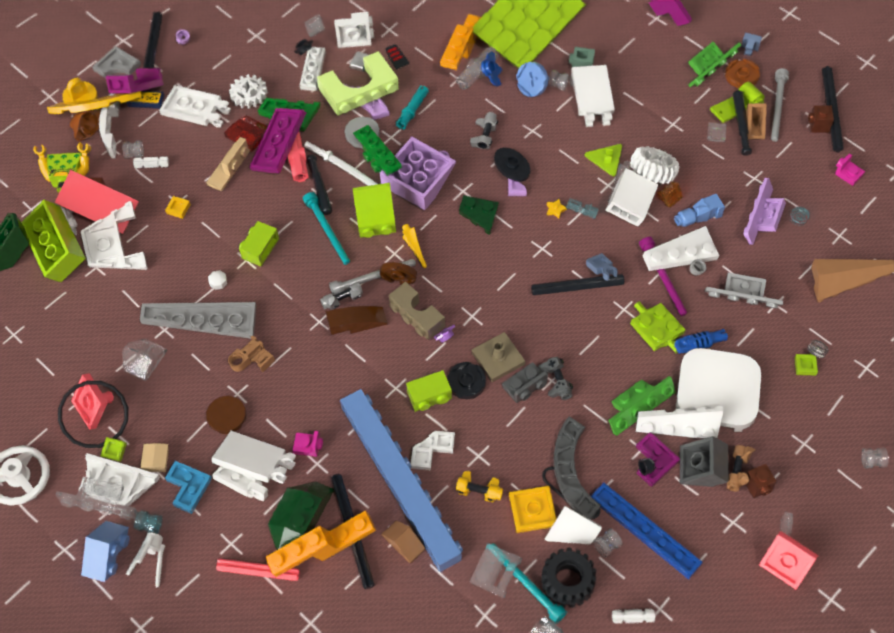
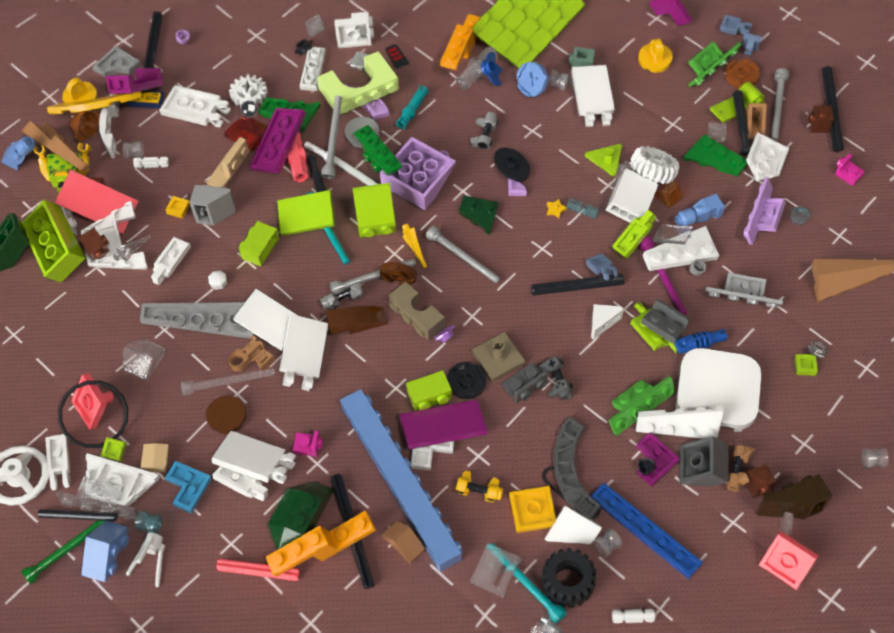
none -> medium blue piece [1,137,35,170]
none -> green piece [20,521,111,585]
none -> medium nougat wedge [22,120,89,171]
none -> black bar [38,509,118,521]
none -> white hinge [45,434,70,491]
none -> copper brick [78,228,110,261]
none -> clear piece [113,235,151,262]
none -> white hinge [151,237,191,285]
none -> clear piece [180,368,275,397]
none -> light grey slope [189,185,237,225]
none -> white tile [234,289,298,351]
none -> black tile [240,100,258,118]
none -> lime tile [277,190,335,236]
none -> white tile [279,314,328,391]
none -> light grey piece [321,95,342,179]
none -> magenta tile [400,400,487,450]
none -> light grey piece [426,225,500,283]
none -> white slope [591,304,624,340]
none -> lime hinge [612,210,657,259]
none -> yellow tile [638,38,673,73]
none -> dark grey bracket [641,299,690,344]
none -> clear piece [653,224,693,245]
none -> green wing [683,134,748,177]
none -> sand blue plate [720,15,752,36]
none -> white tile [746,132,789,182]
none -> dark brown slope [756,474,833,519]

